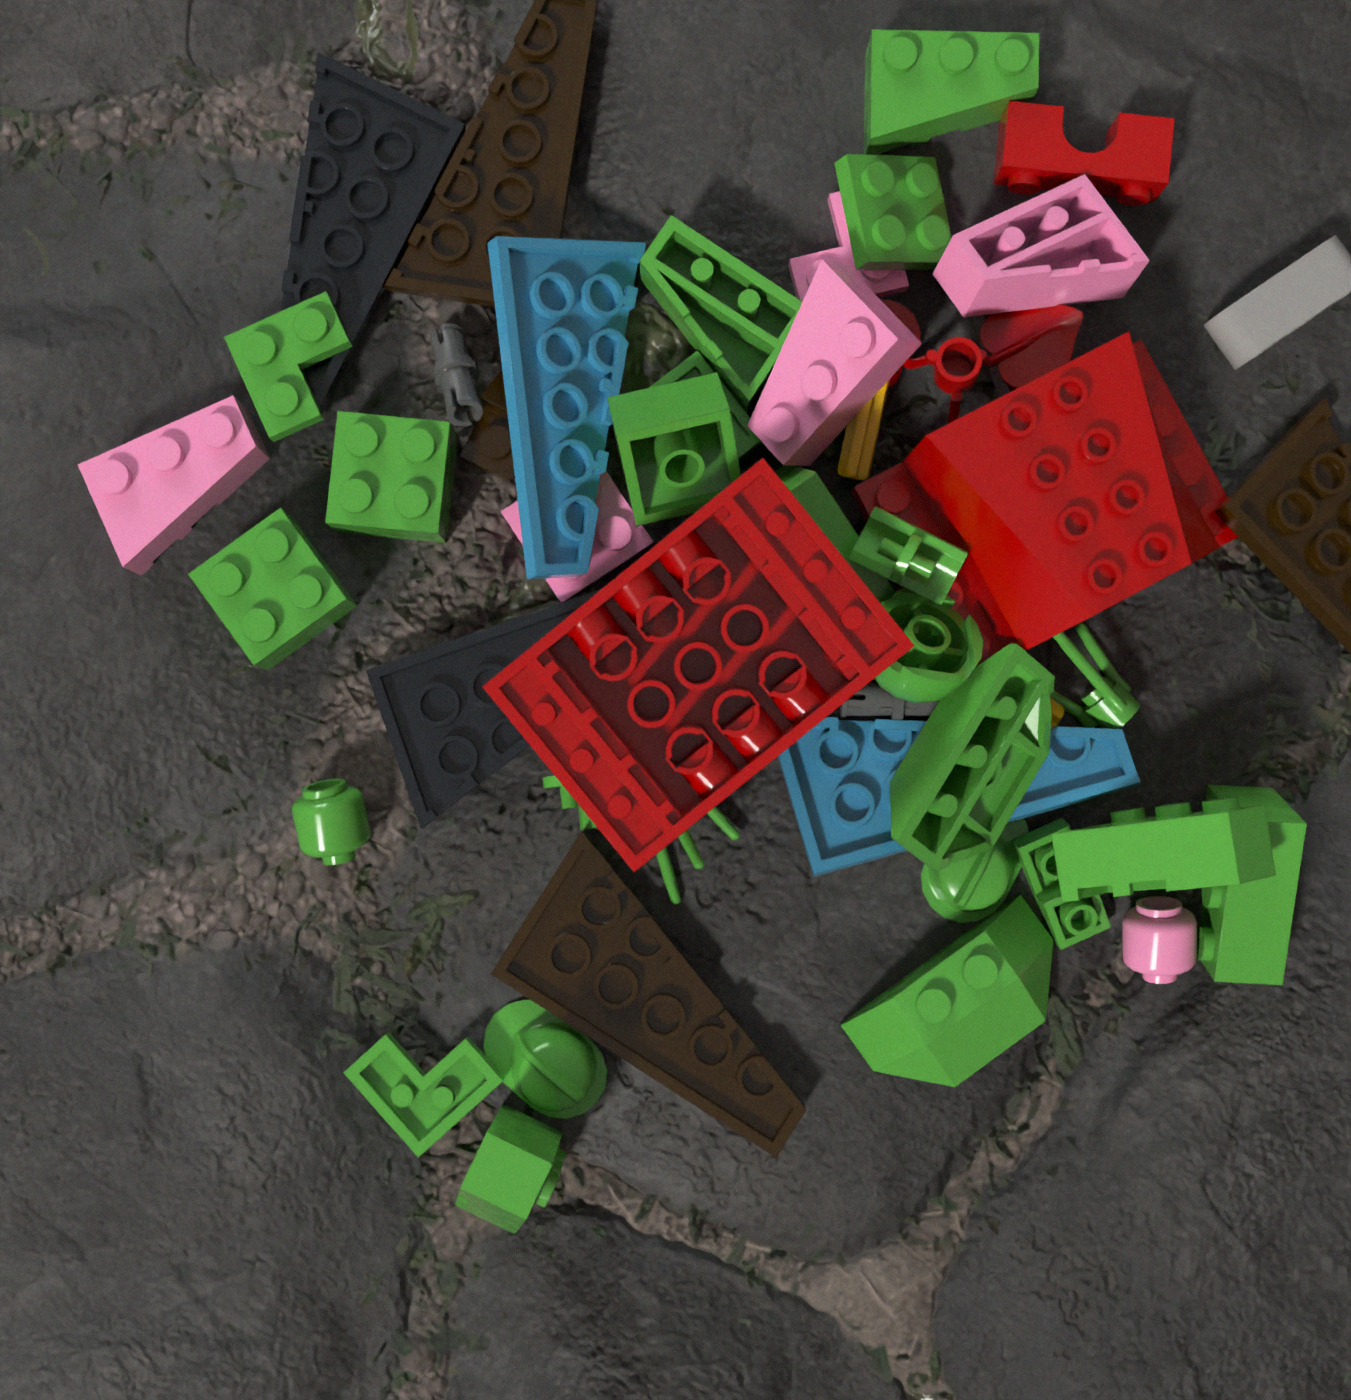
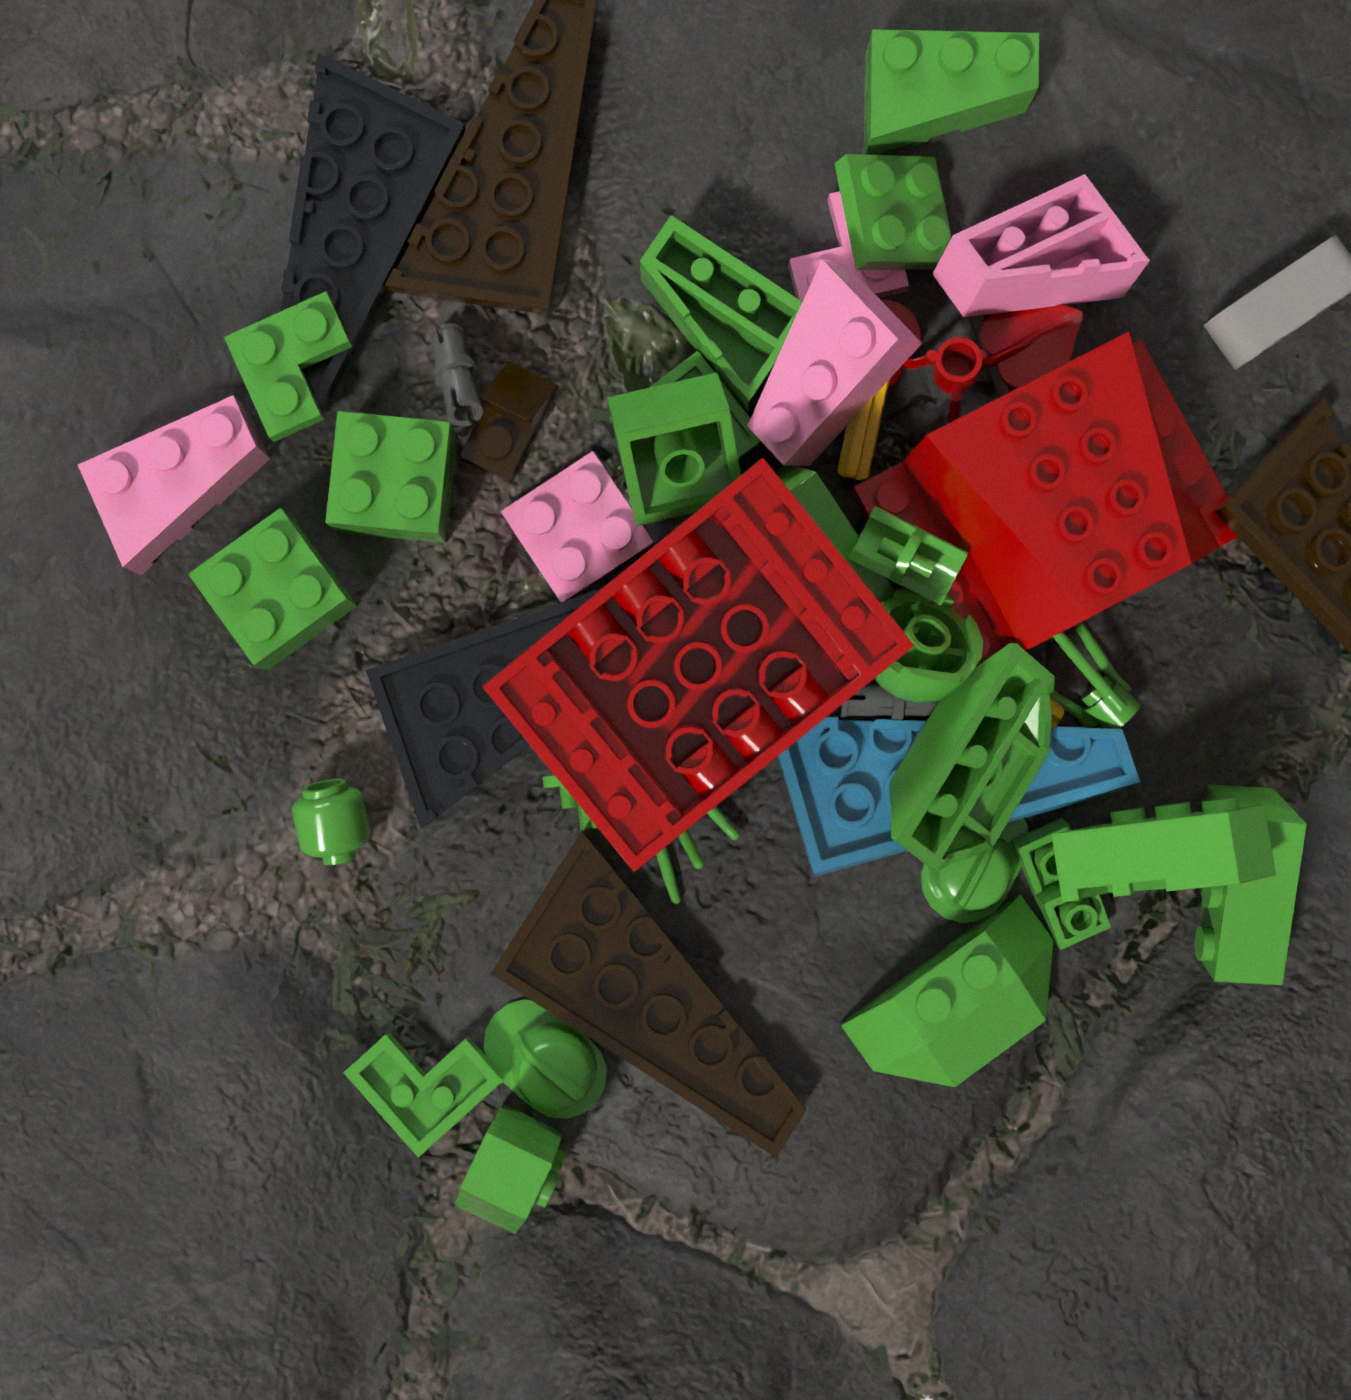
dark azure wing [487,236,646,579] -> none
red arch [993,101,1175,206] -> none
bright pink head [1122,896,1197,984] -> none

